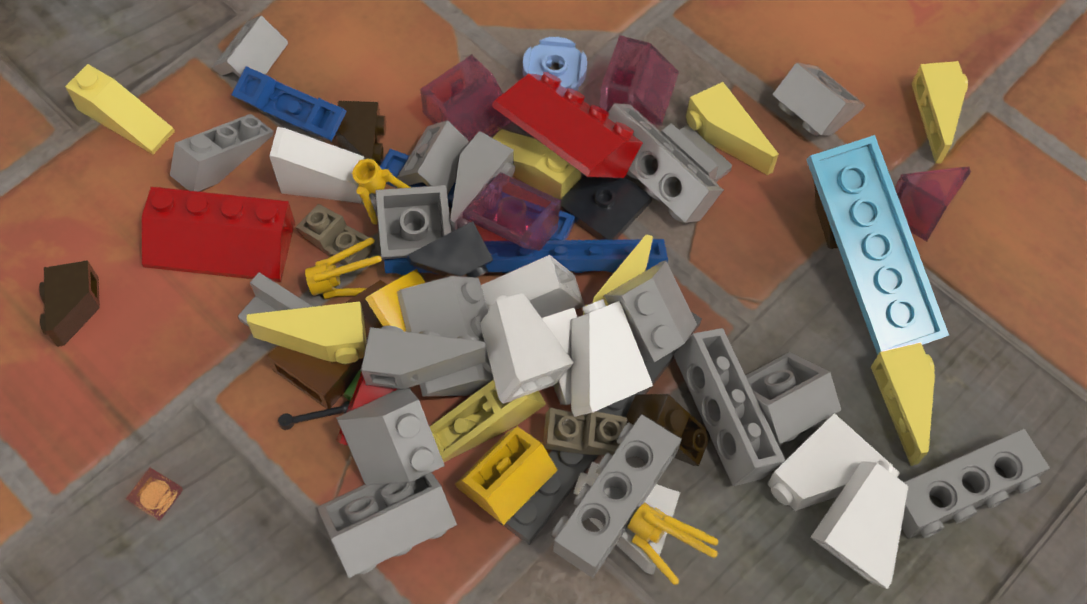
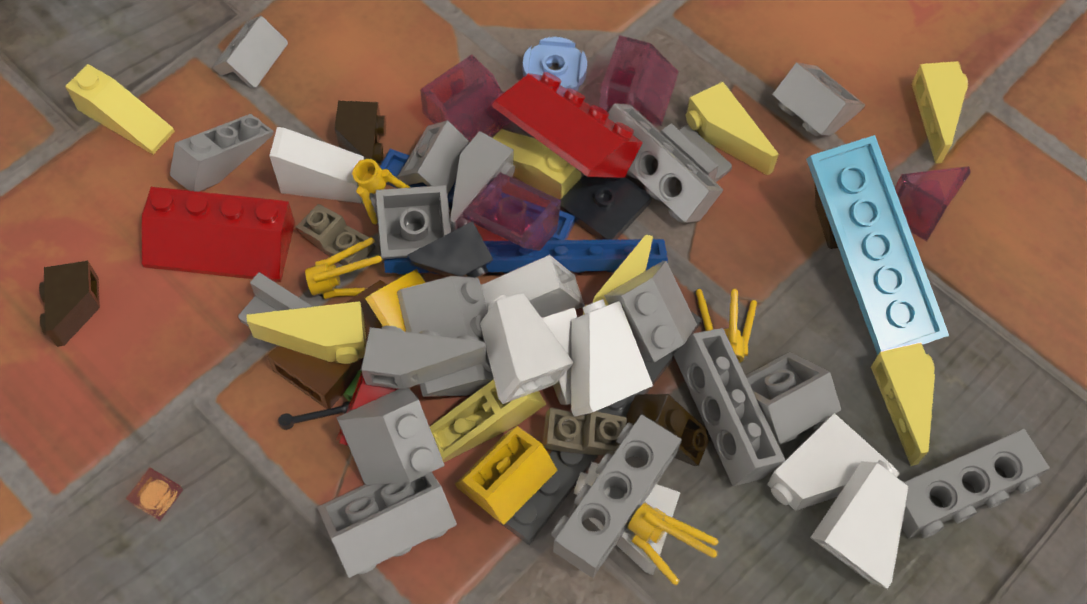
blue slope [231,66,347,141] -> none
none -> yellow plant [696,289,757,363]

